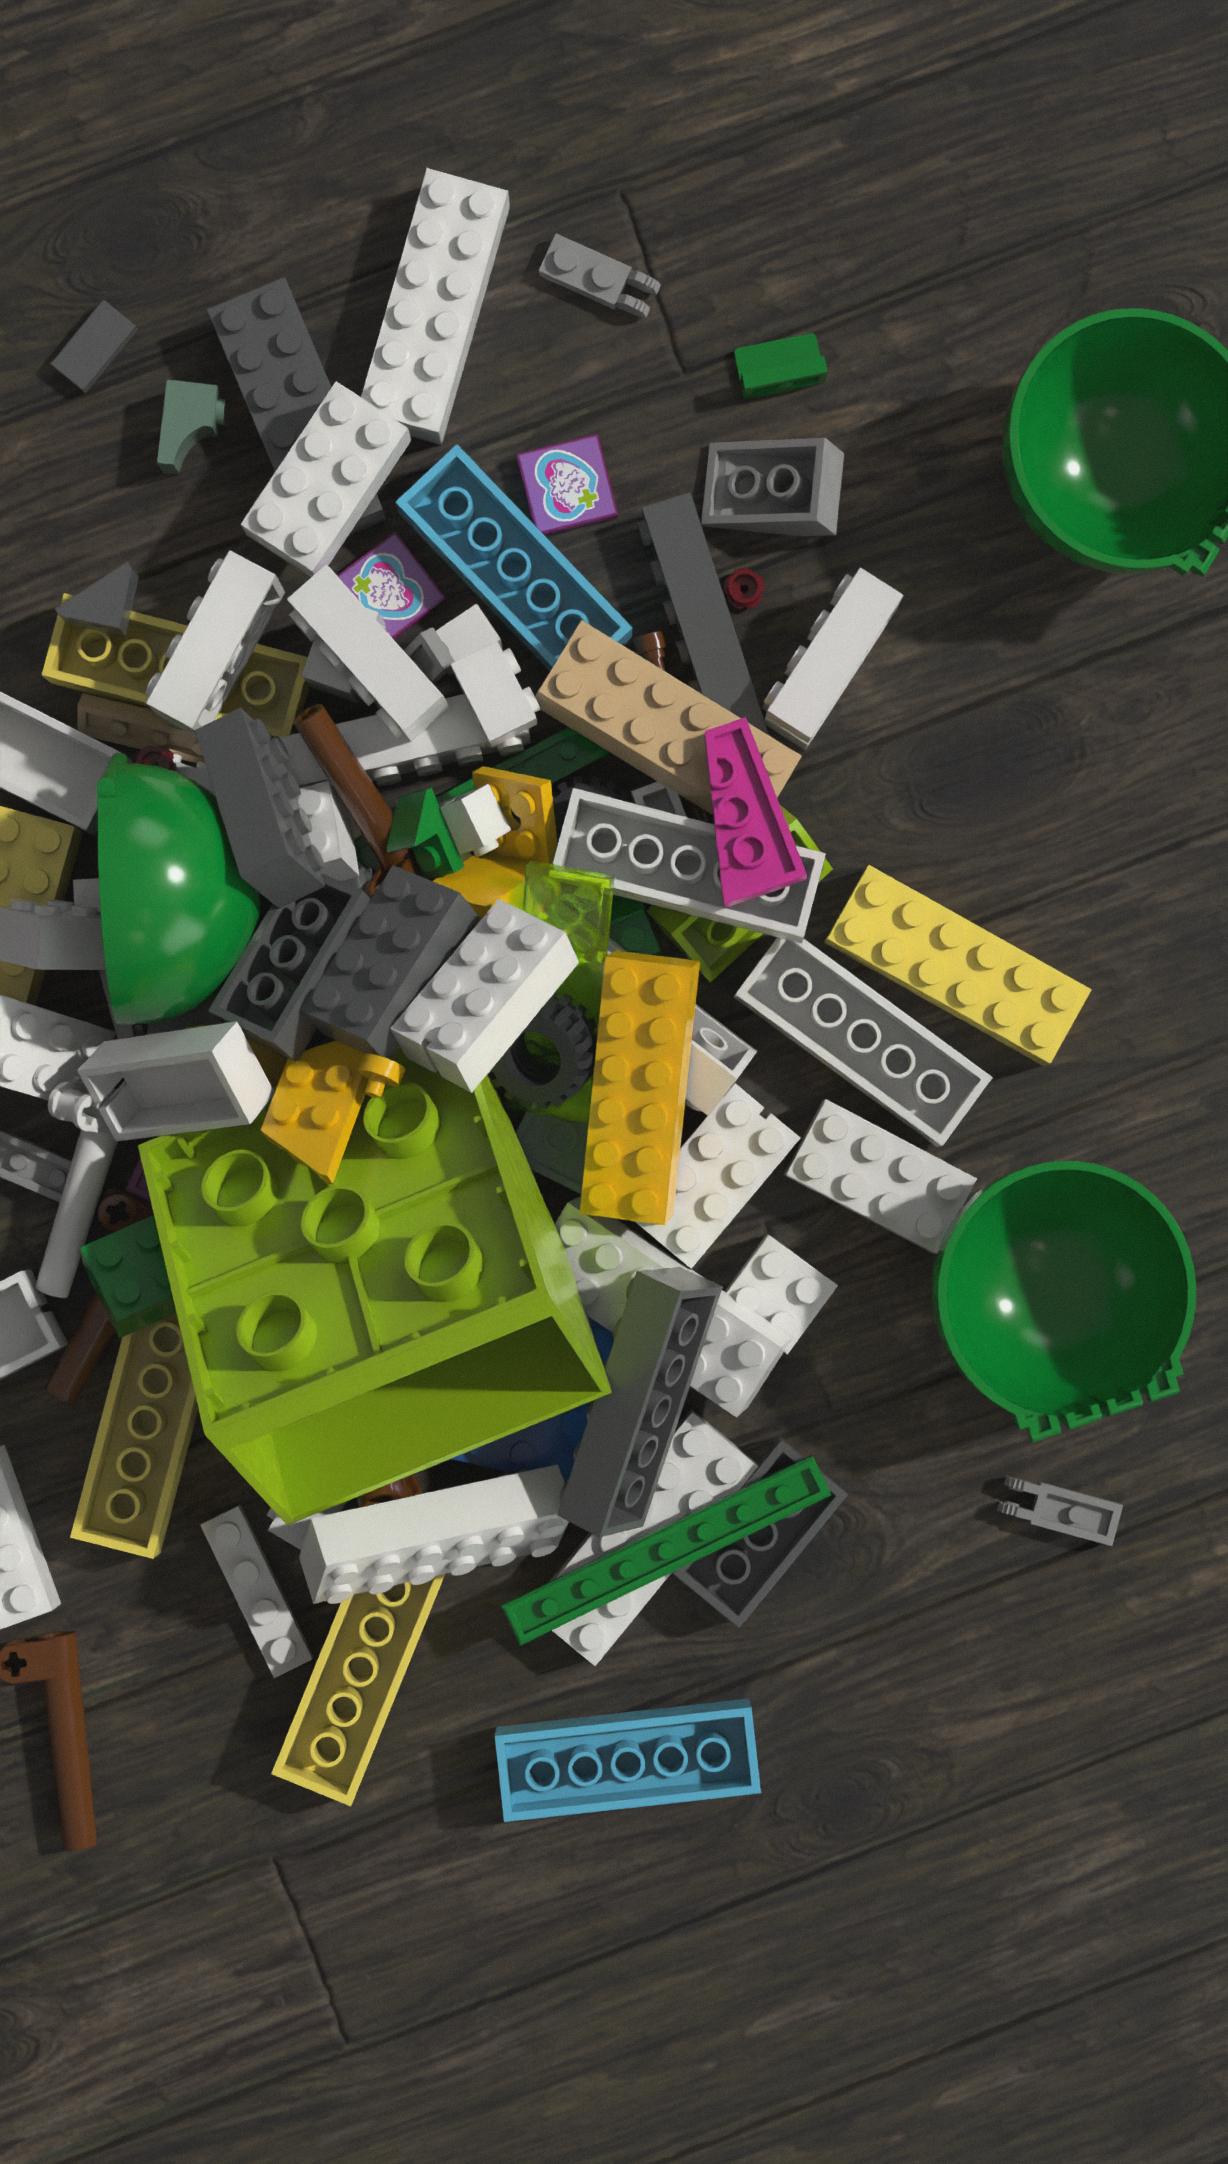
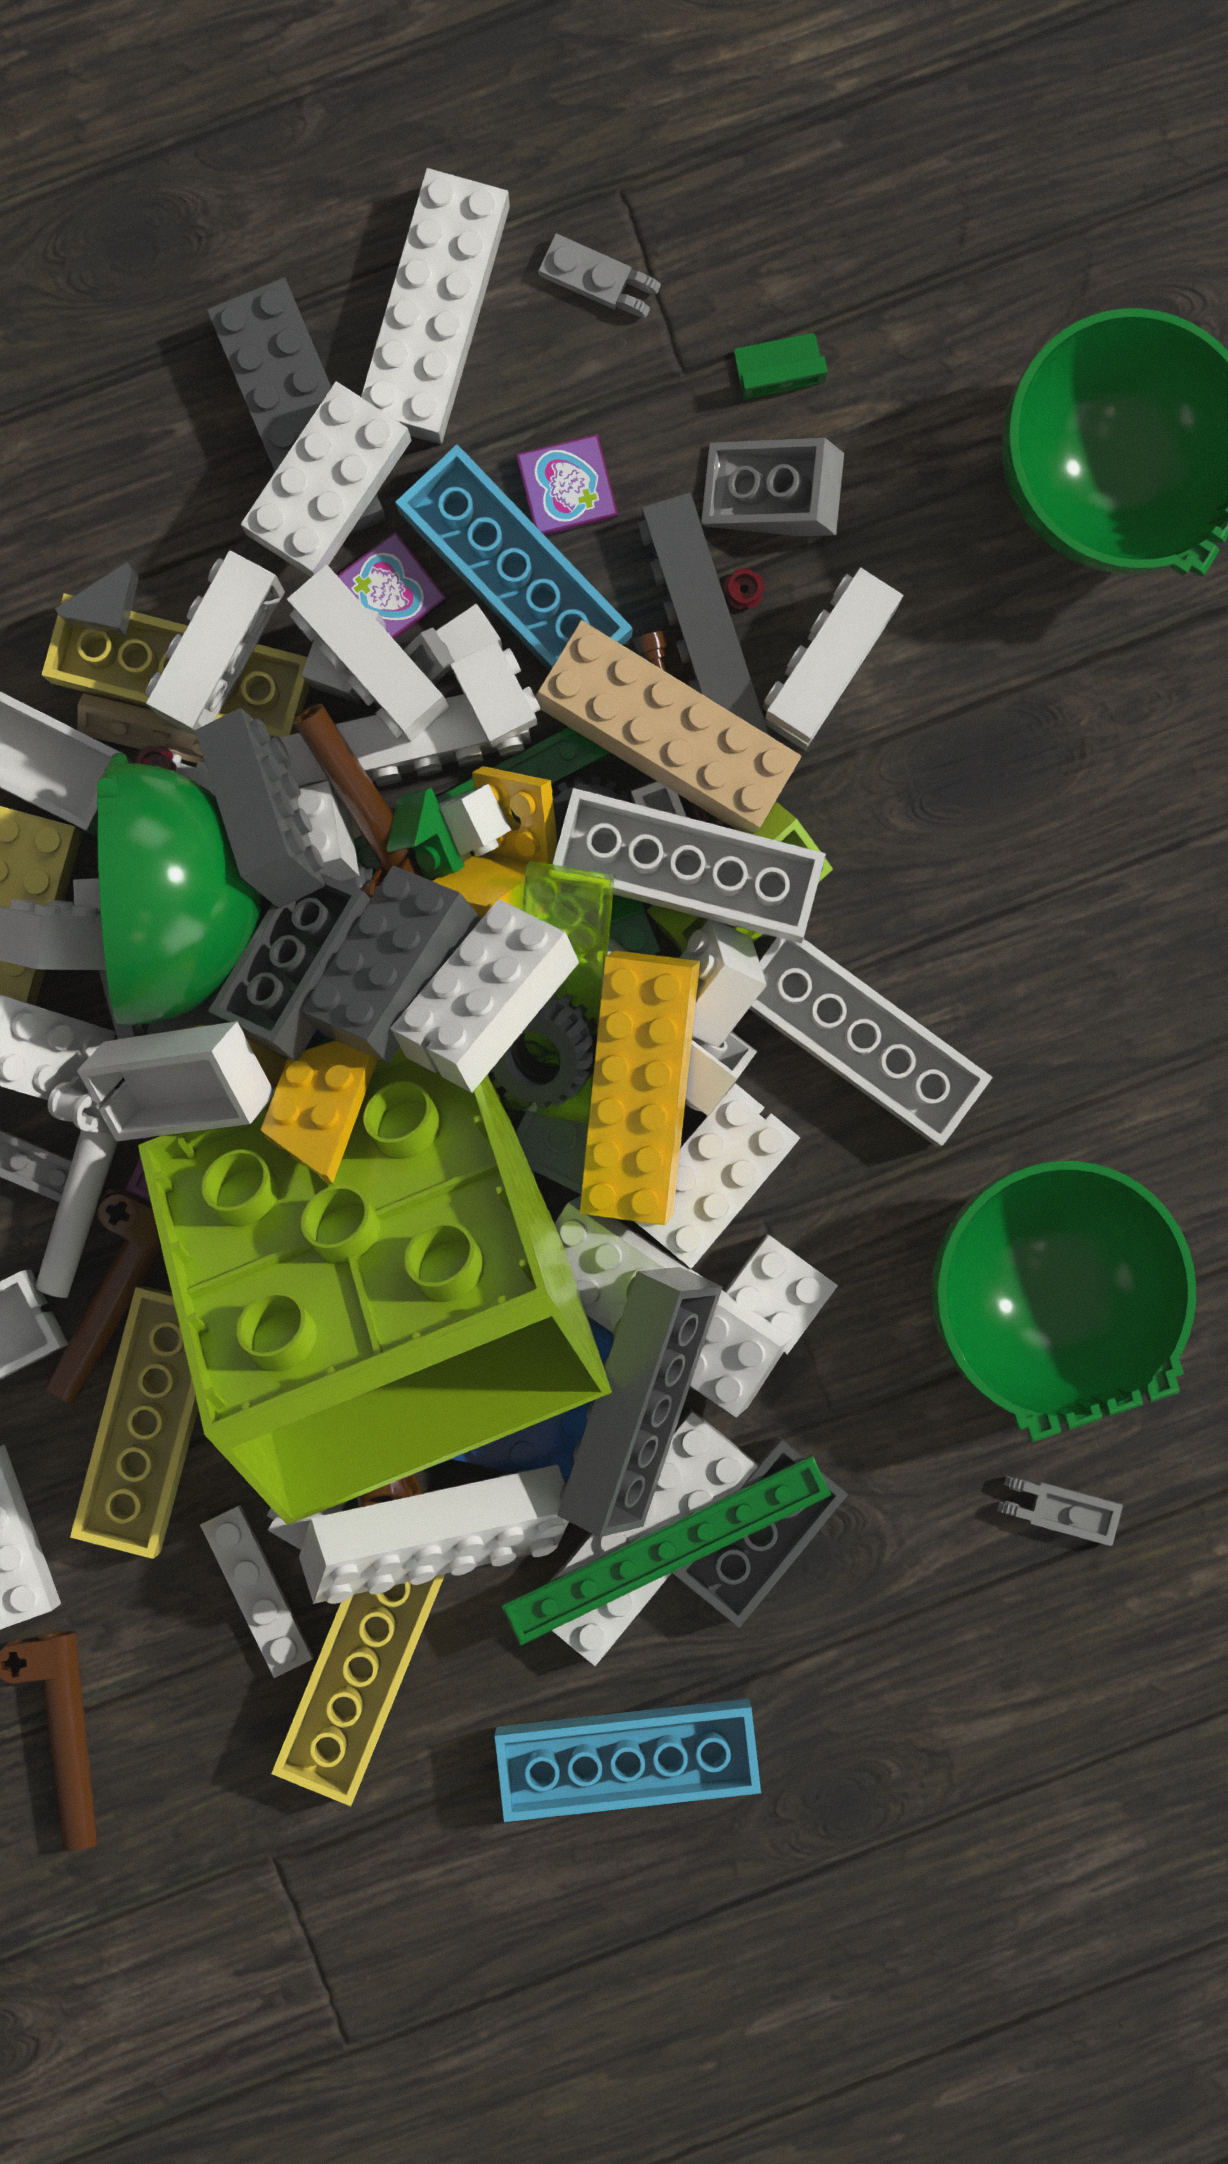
dark grey tile [51,300,138,394] -> none
green brick [80,1215,176,1339] -> none
sand green arch [157,380,228,474] -> none
yellow tile [357,1054,405,1098] -> none
dark pink wing [704,717,807,908] -> none
white brick [784,1099,977,1254] -> none
light yellow brick [824,865,1092,1066] -> none
none -> white brick [680,919,767,1048]

